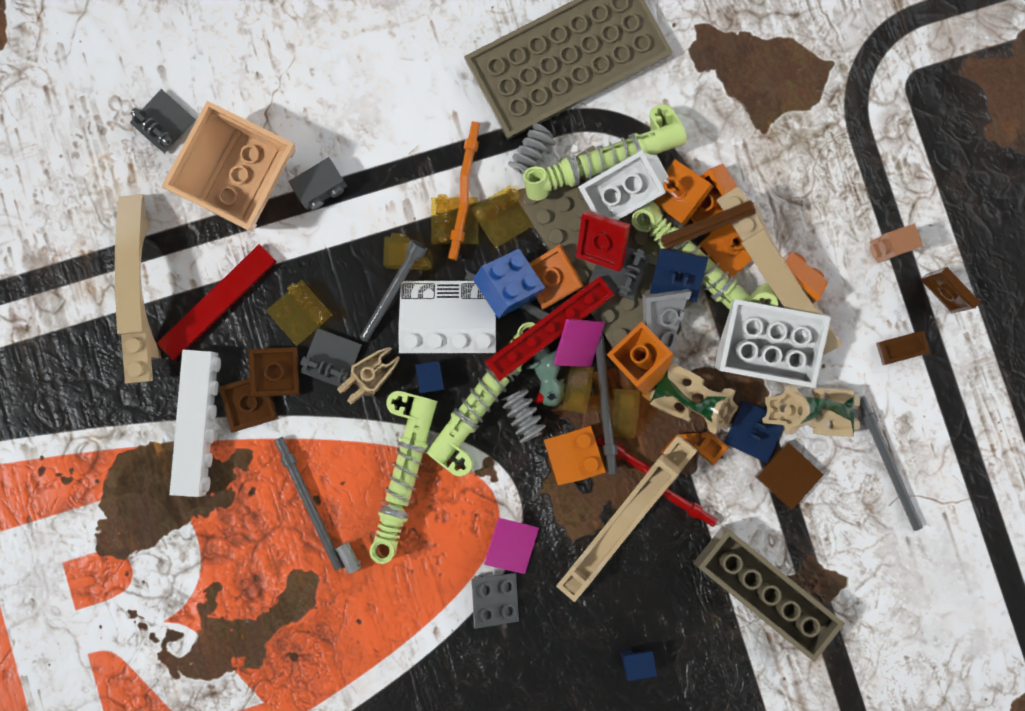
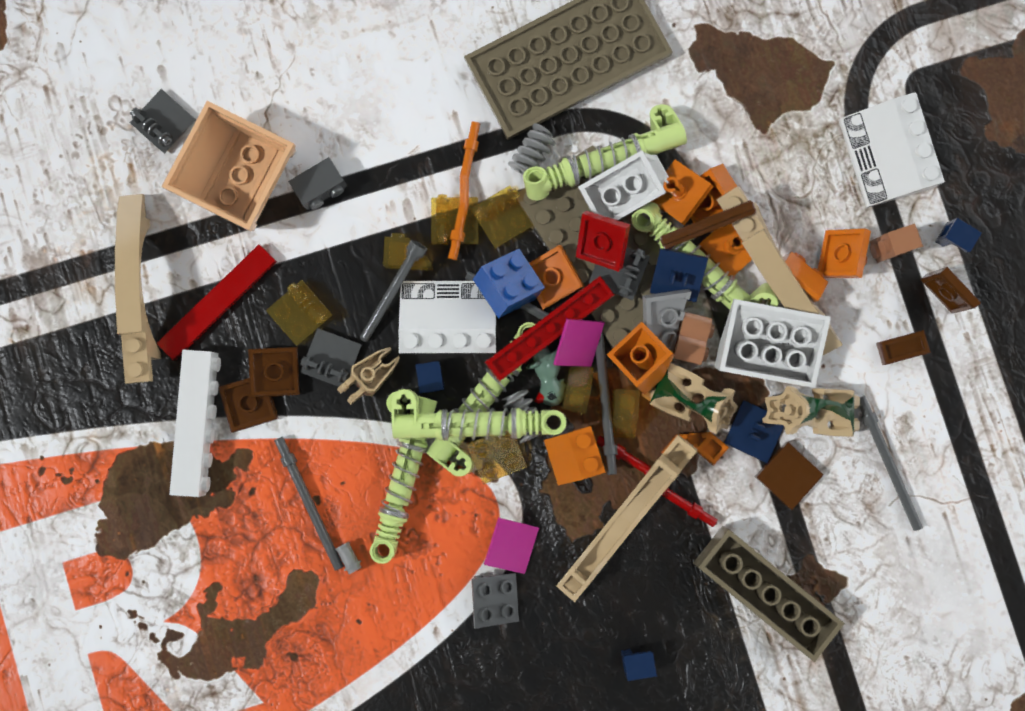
none -> yellowish green piece [391,389,566,441]
none -> clear yellow hinge [466,431,527,485]
none -> nougat brick [673,312,715,365]
none -> orange tile [818,228,871,278]
none -> white slope [839,92,945,208]
none -> dark blue panel [935,218,982,253]

